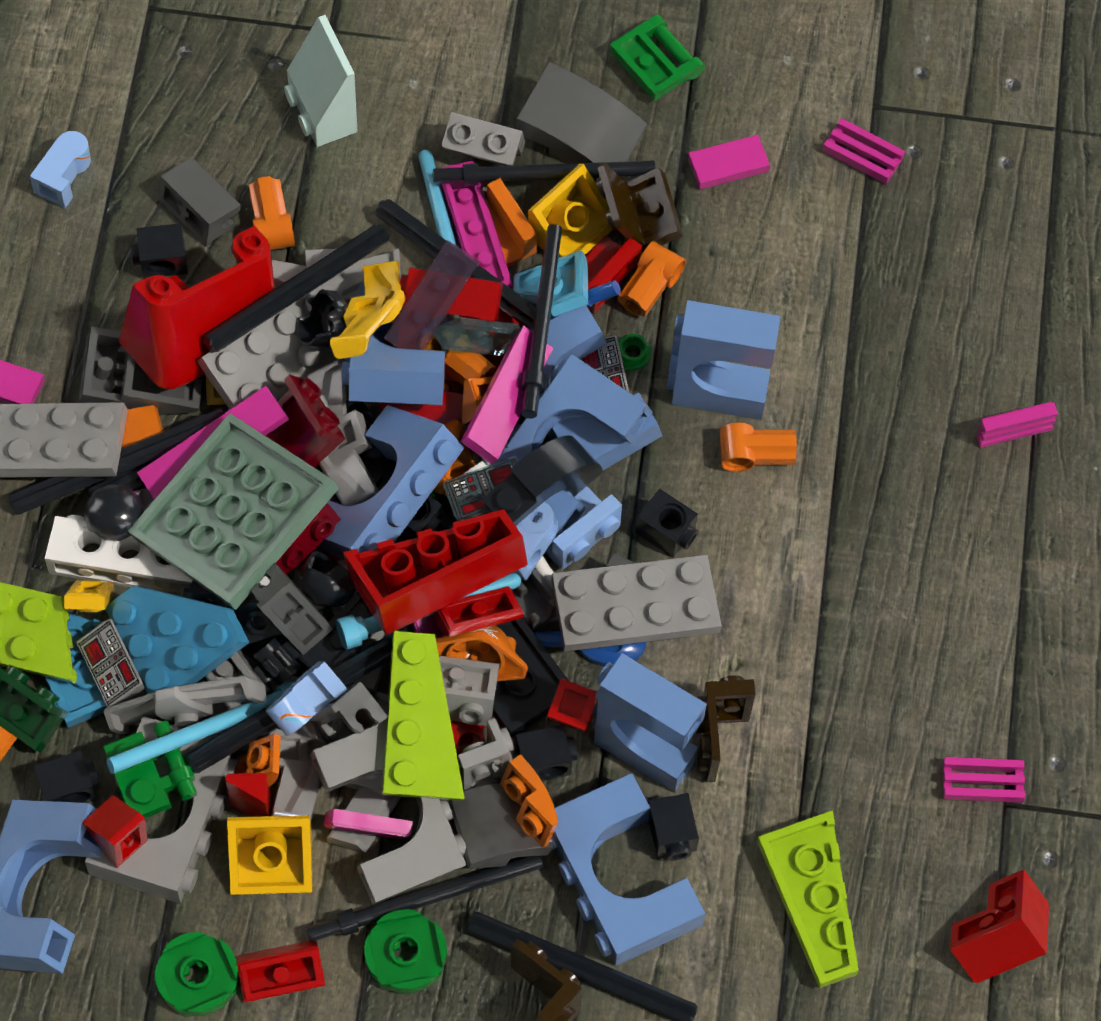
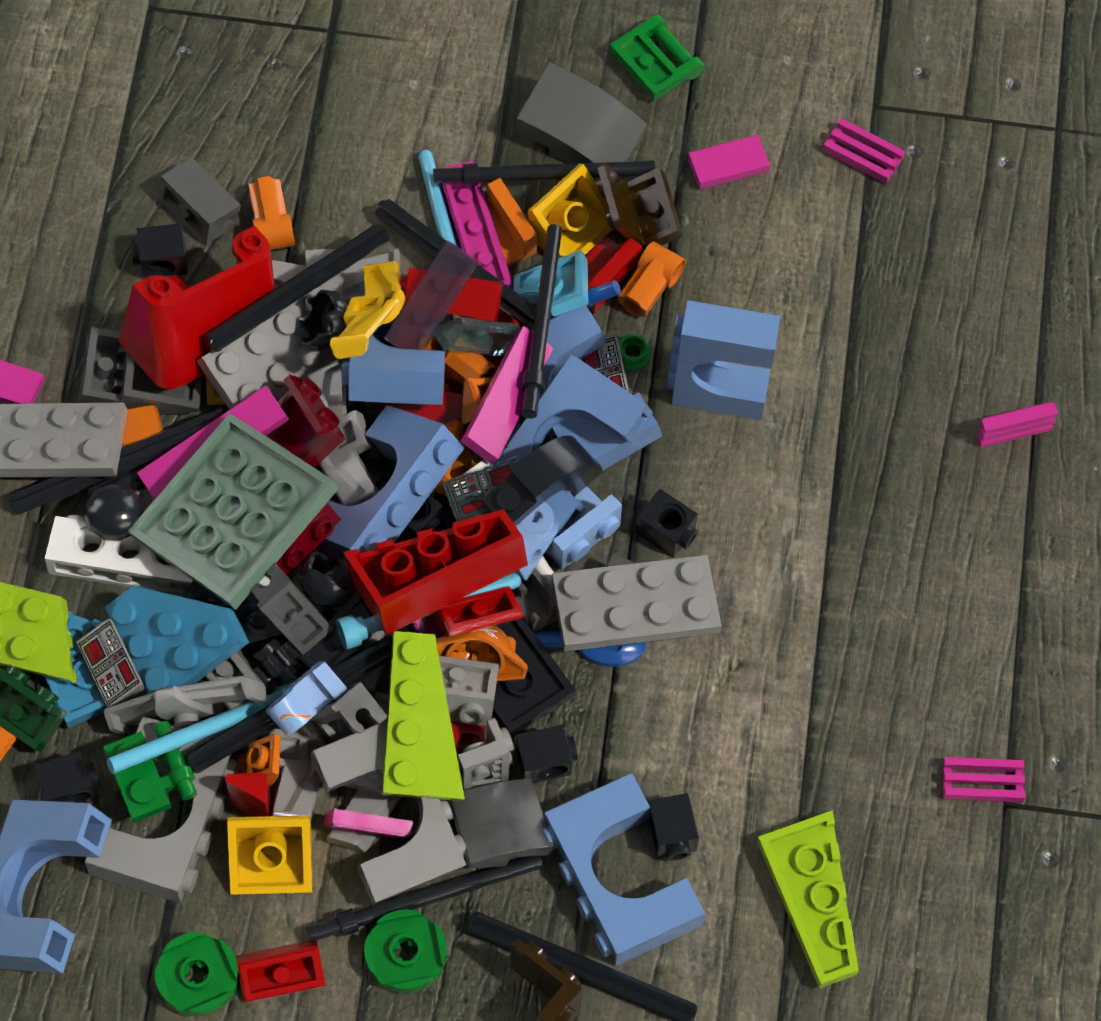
light blue leg [30,131,91,209] -> none
yellow plate [64,580,114,612] -> none
red slope [82,795,148,868] -> none
light aqua slope [284,15,358,147] -> none
light grey bracket [442,112,525,166] -> none
orange slope [500,754,558,848] -> none
red brick [547,678,598,734] -> none
medium blue arch [592,653,707,793] -> none
dark brown bracket [695,675,756,782] -> none
orange piece [720,422,797,472] -> none
red panel [950,869,1049,983] -> none

